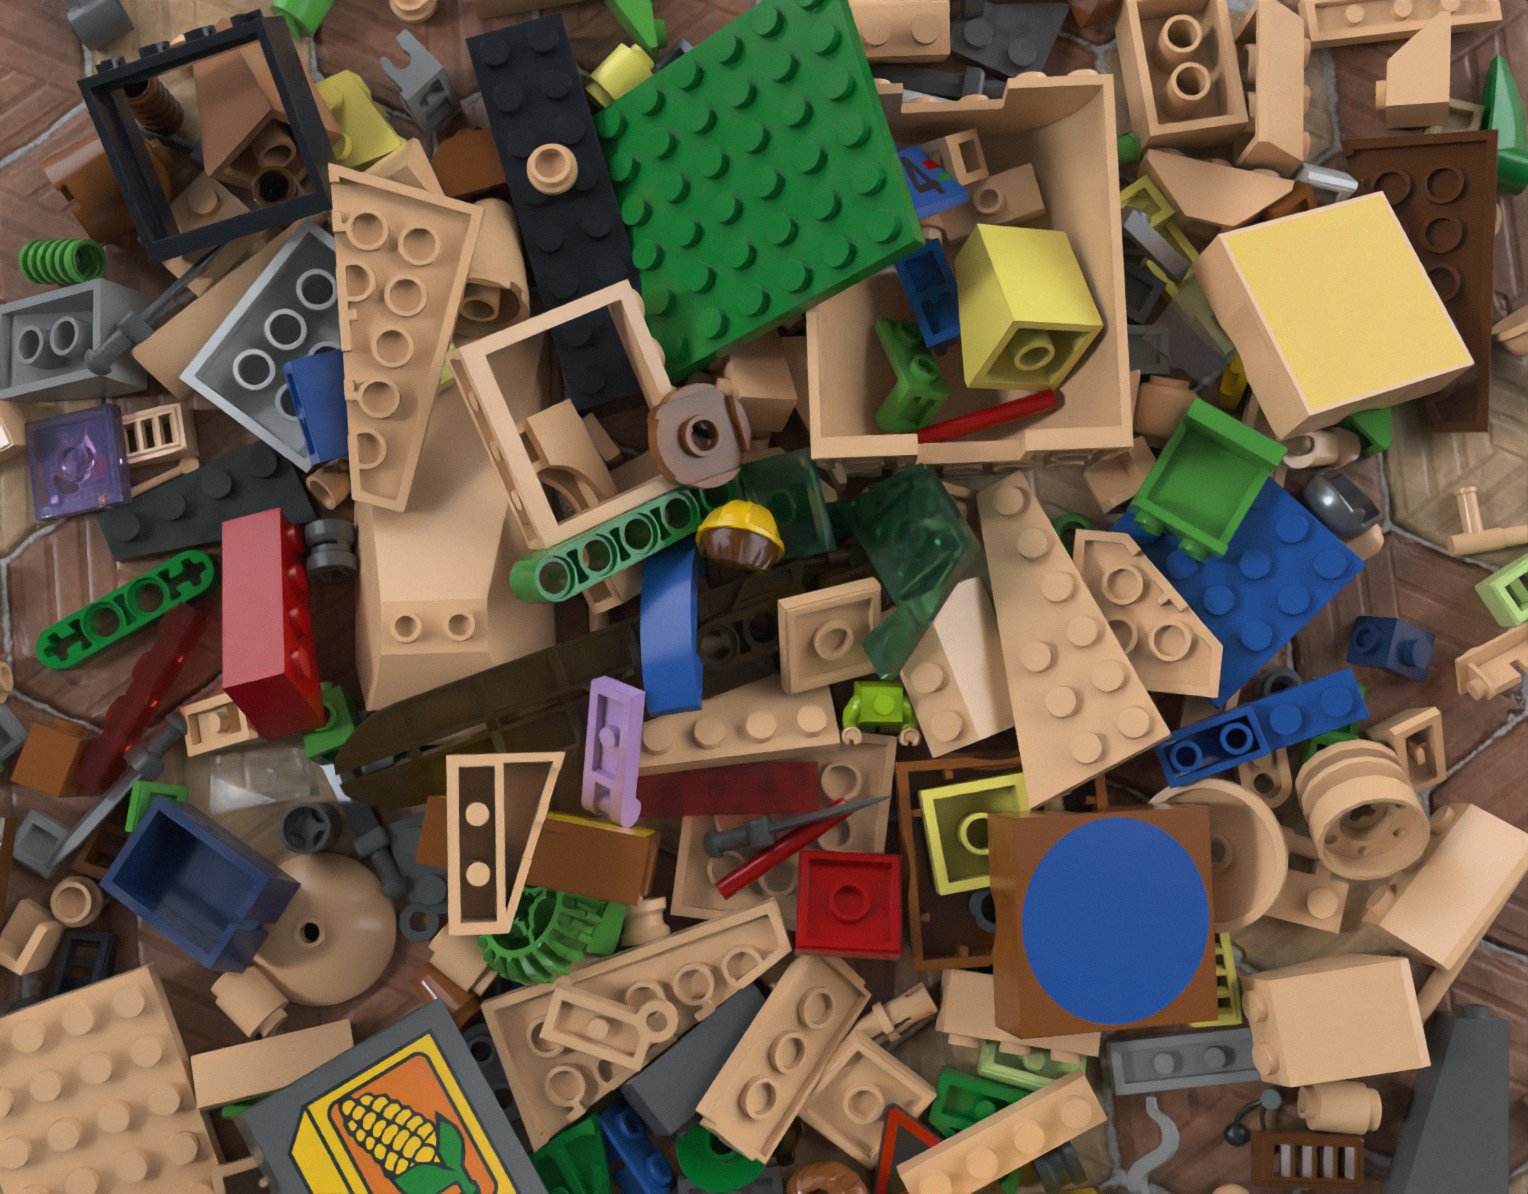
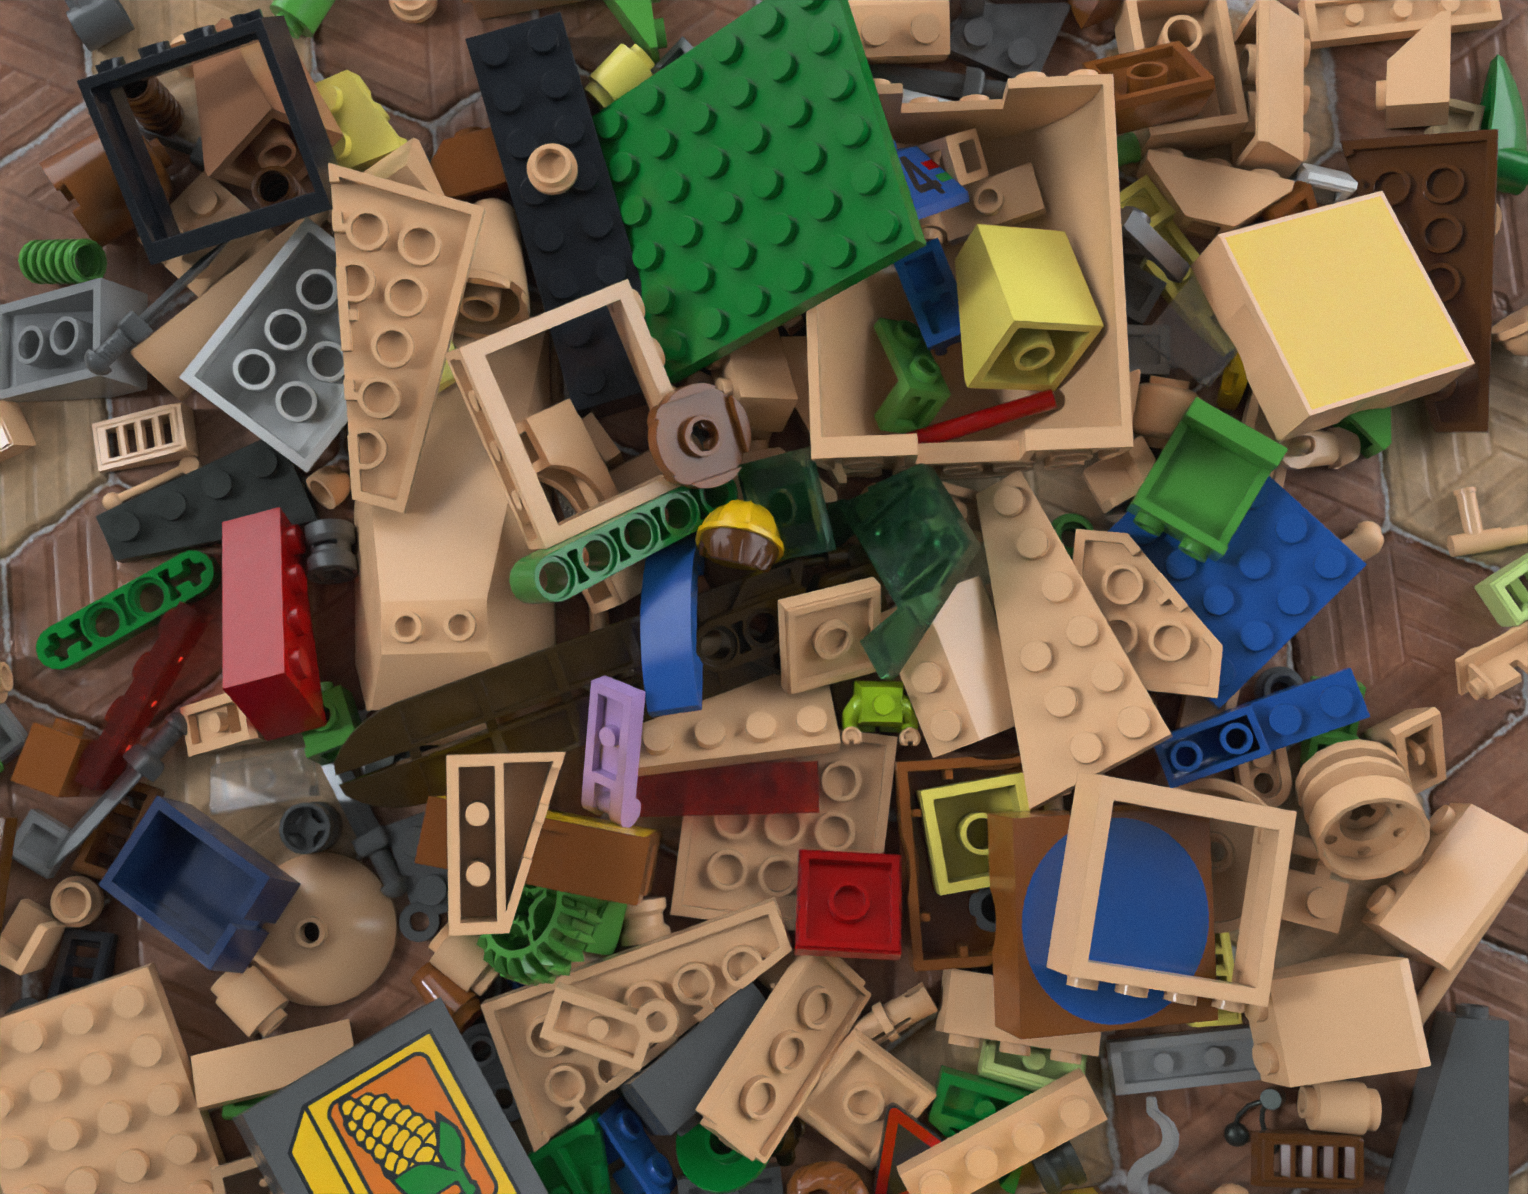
clear purple tile [24,403,133,522] -> none
bright green tile [125,780,190,832] -> none
blue hinge [282,349,349,465] -> none
light grey hinge [381,28,461,139] -> none
dark grey sword [703,795,892,859] -> none
red bar [715,797,854,900] -> none
flat silver hair [1303,467,1383,539] -> none
dark blue bracket [1346,616,1436,683] -> none
none -> light nougat window [1046,772,1297,1013]
none -> dark orange slope [1082,41,1215,135]

